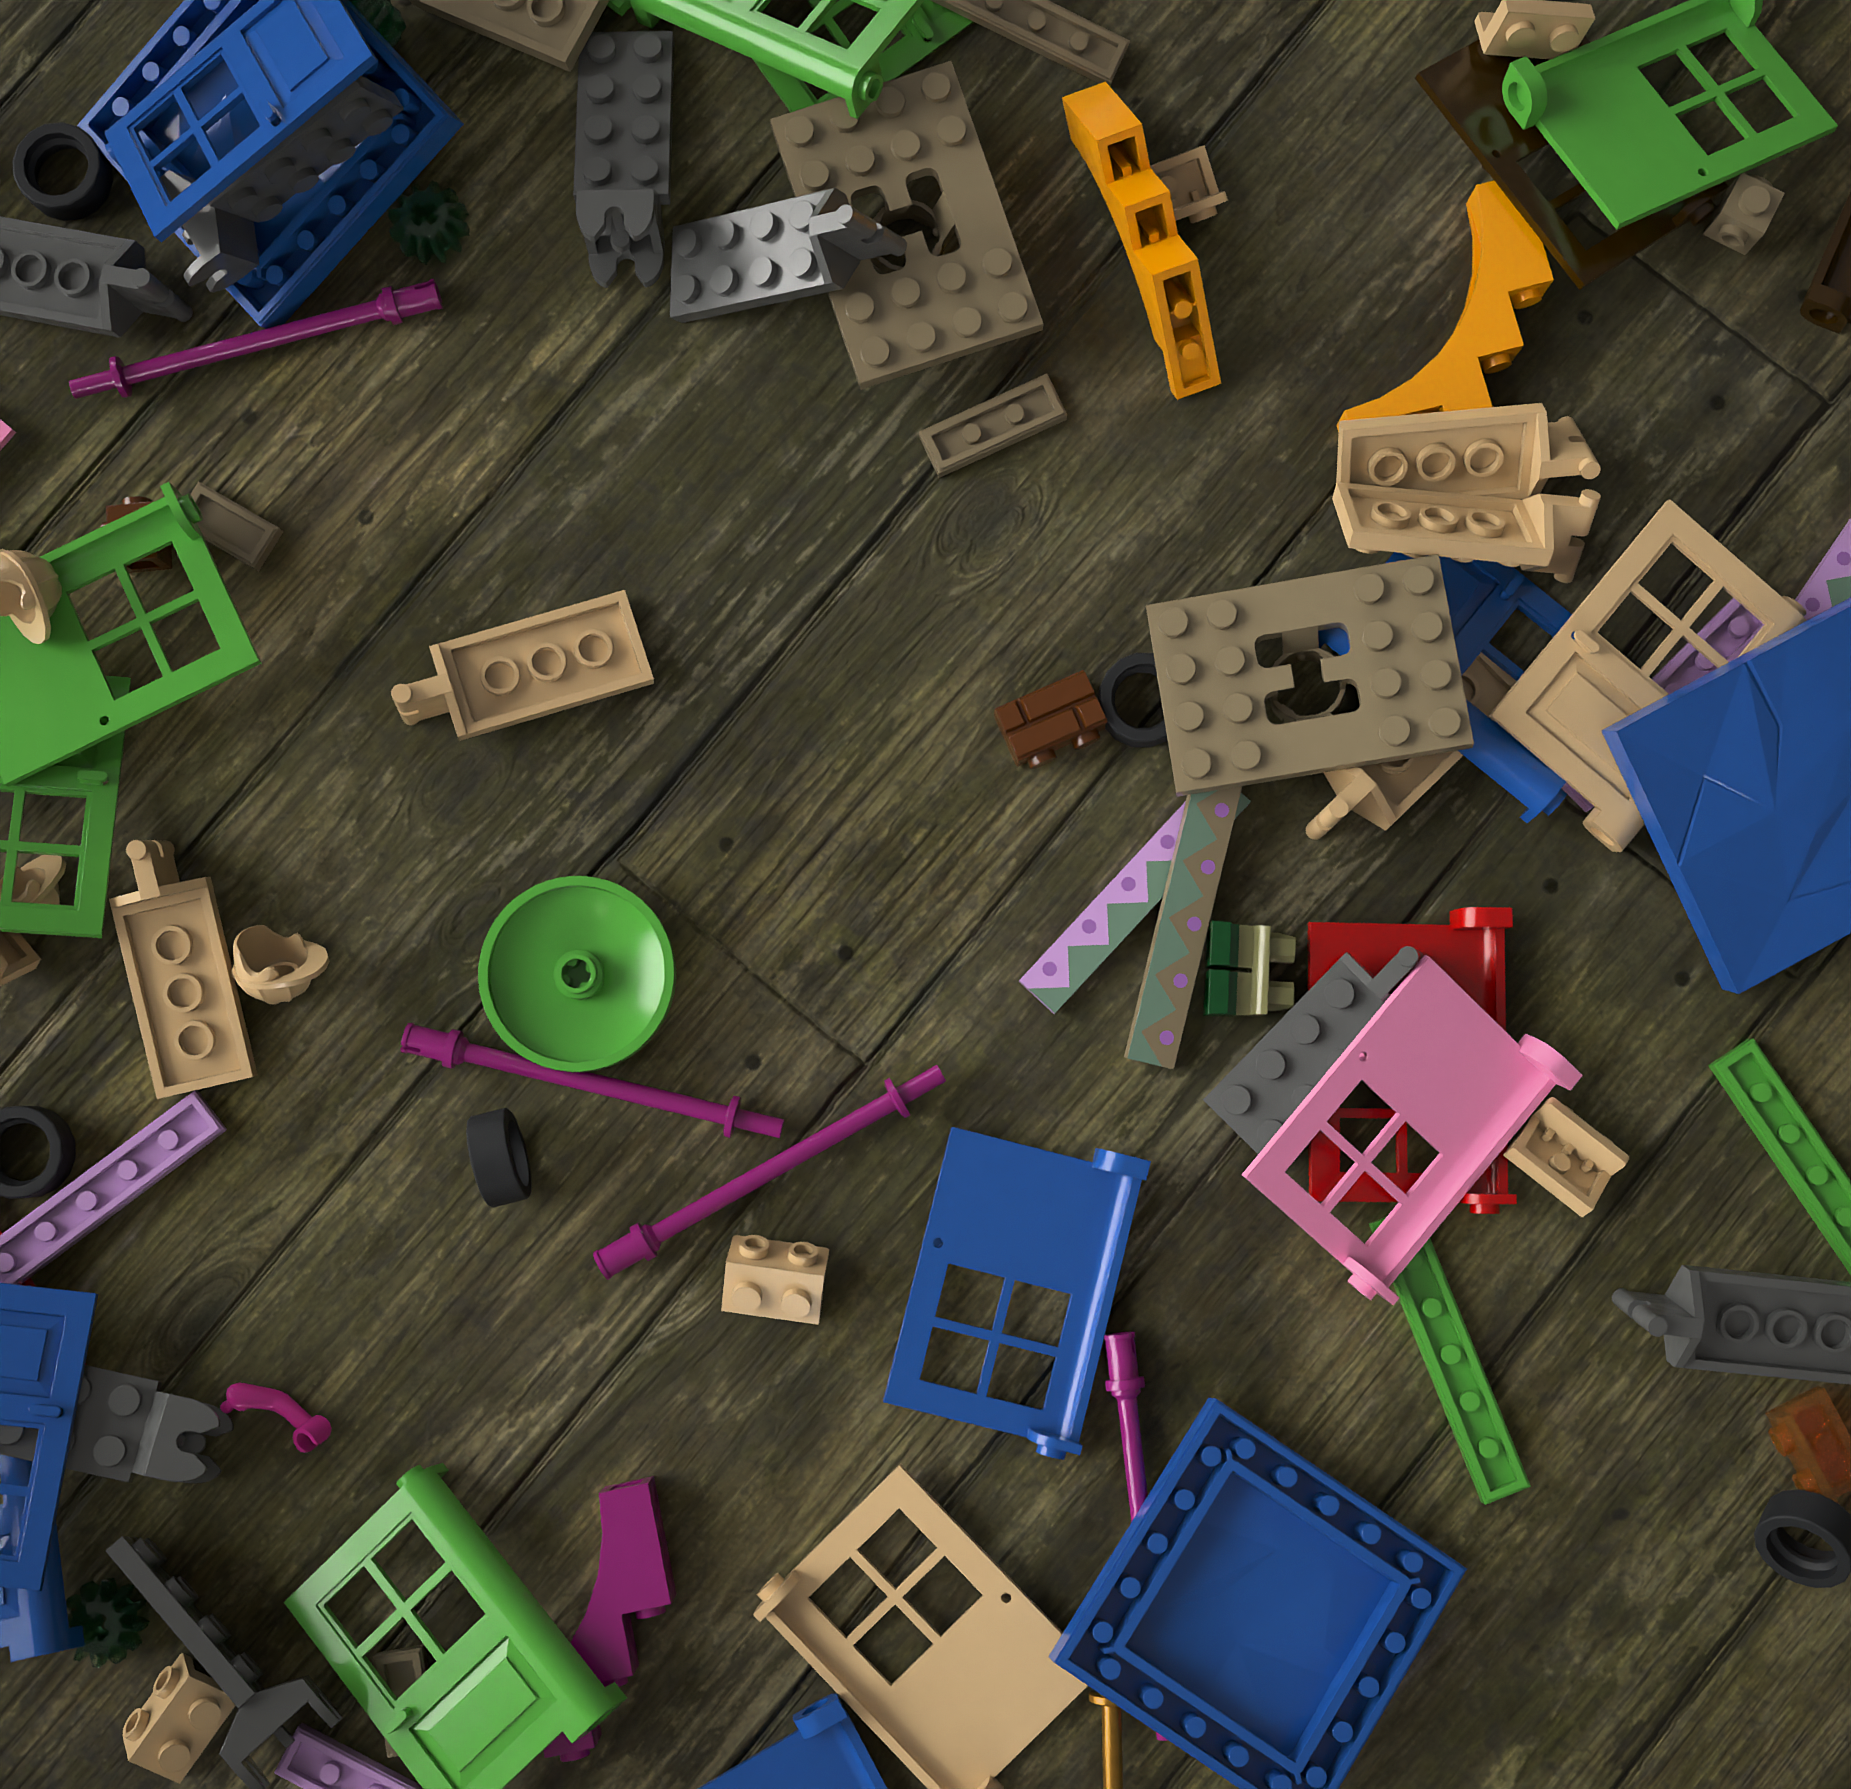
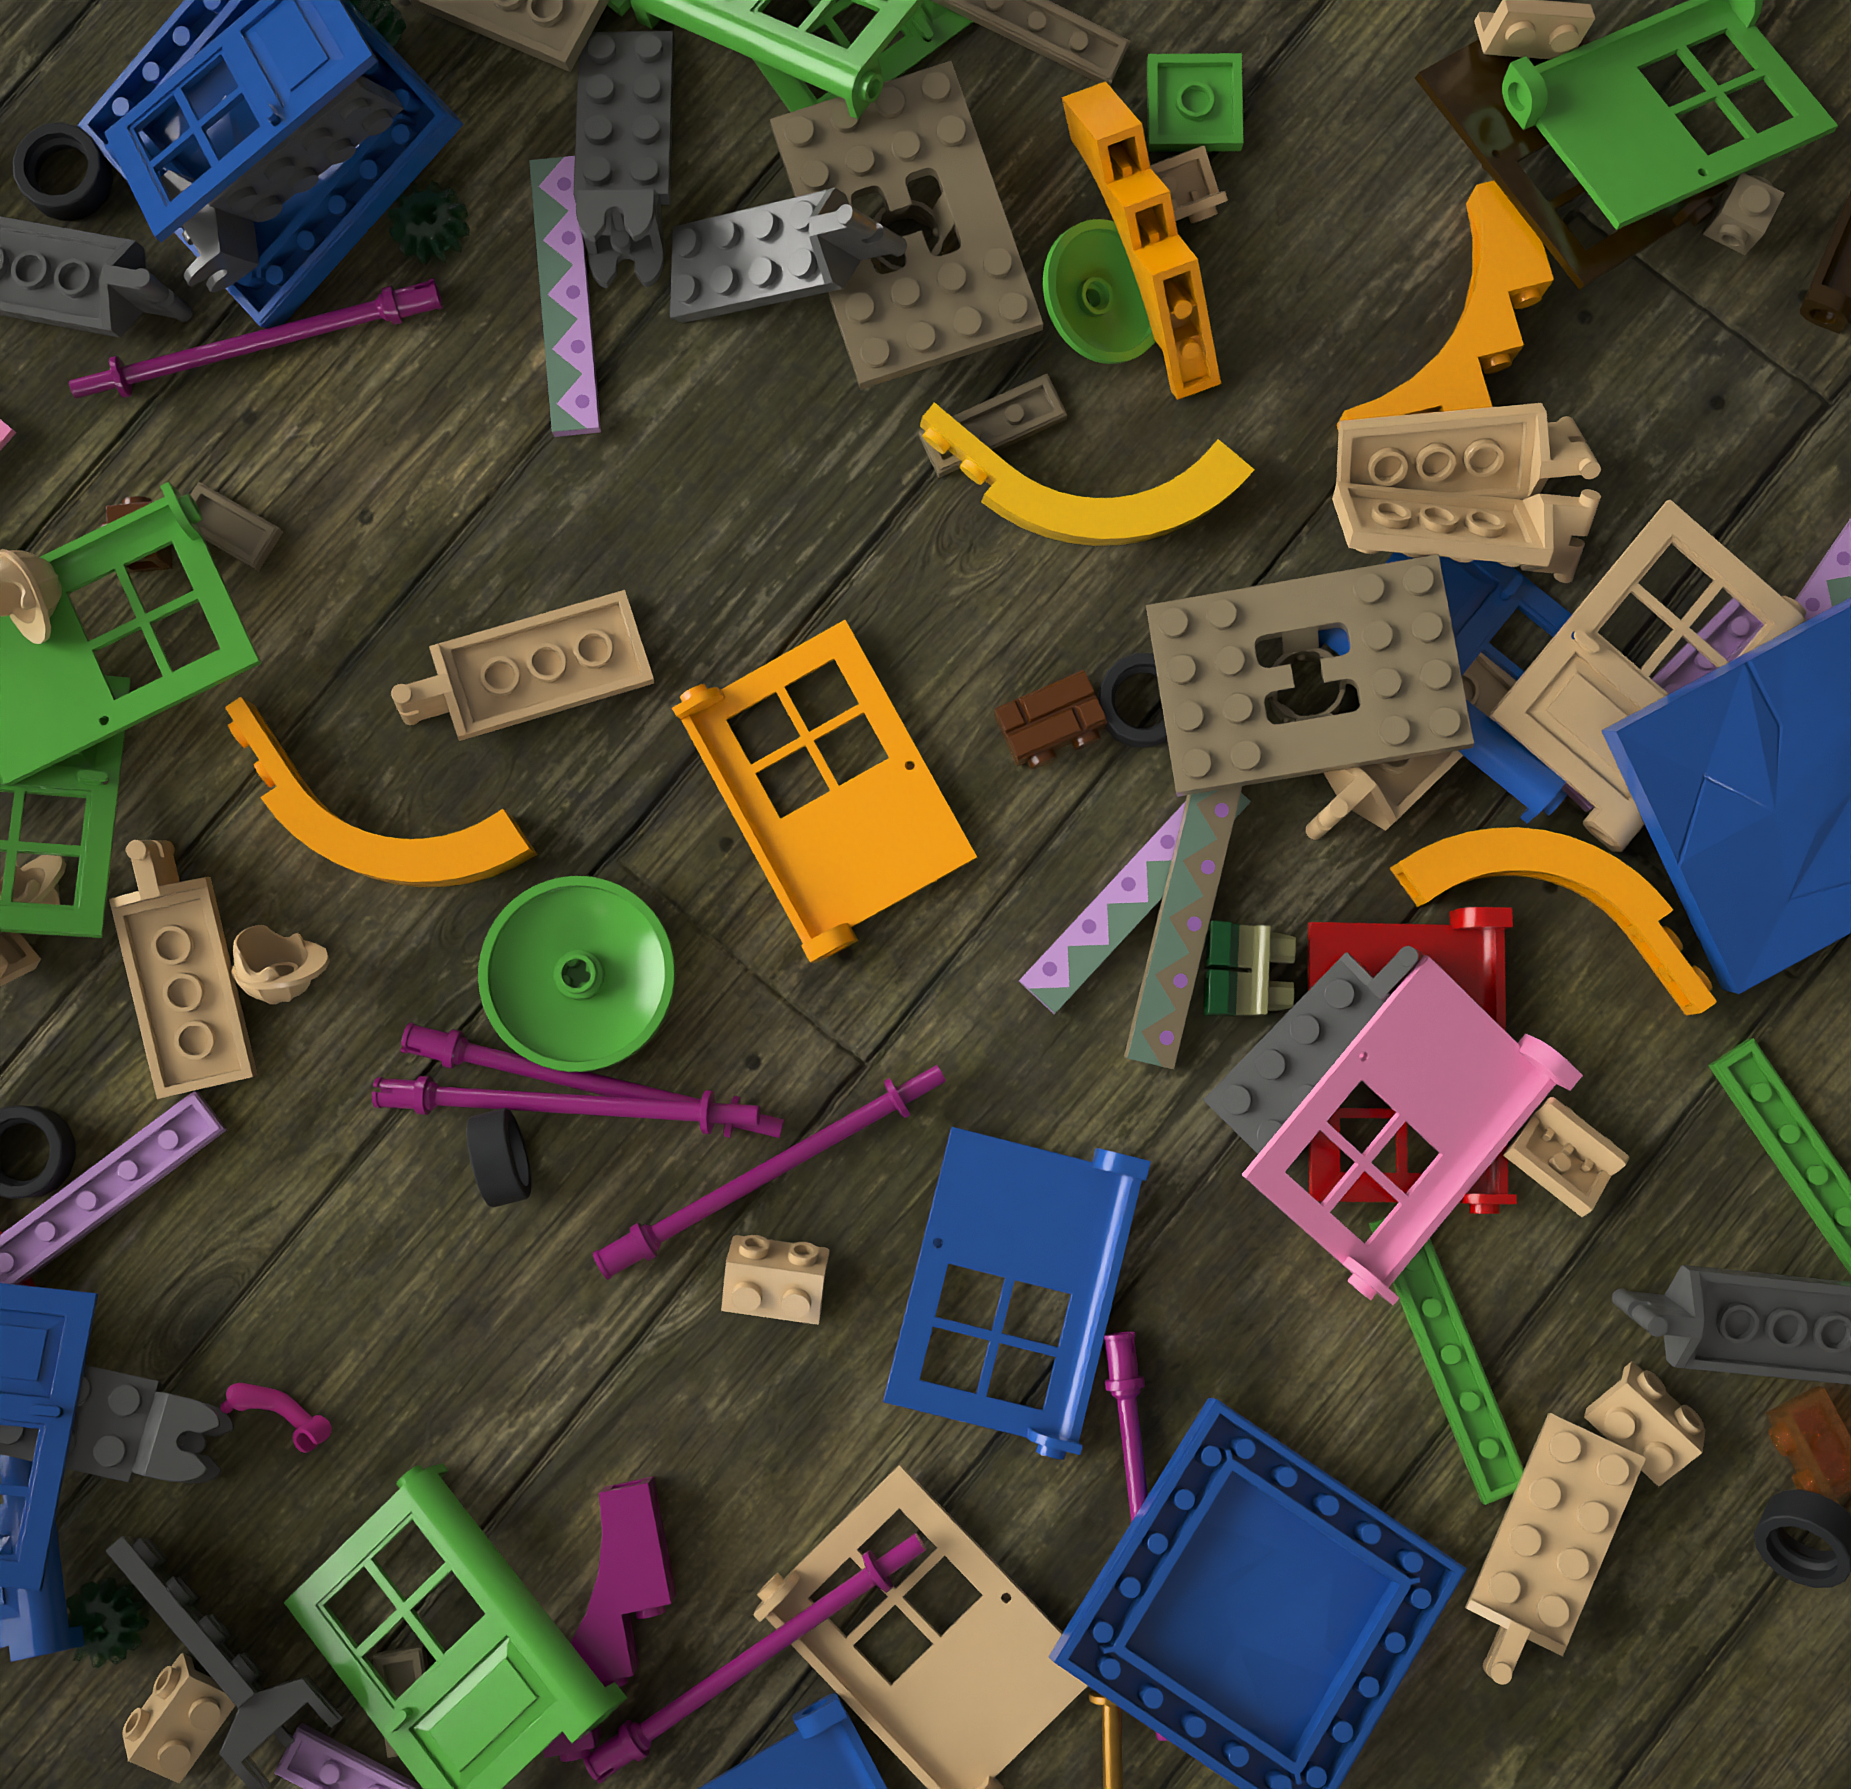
none -> light orange arch [225,697,538,887]
none -> magenta bar [372,1076,761,1134]
none -> tile [529,156,601,437]
none -> magenta bar [583,1533,926,1784]
none -> light orange door [672,620,978,963]
none -> yellow arch [920,403,1255,546]
none -> bright green dish [1043,219,1155,364]
none -> bright green plate [1147,53,1243,152]
none -> light orange arch [1390,827,1717,1016]
none -> tan hinge [1465,1413,1646,1685]
none -> tan bracket [1584,1361,1705,1486]

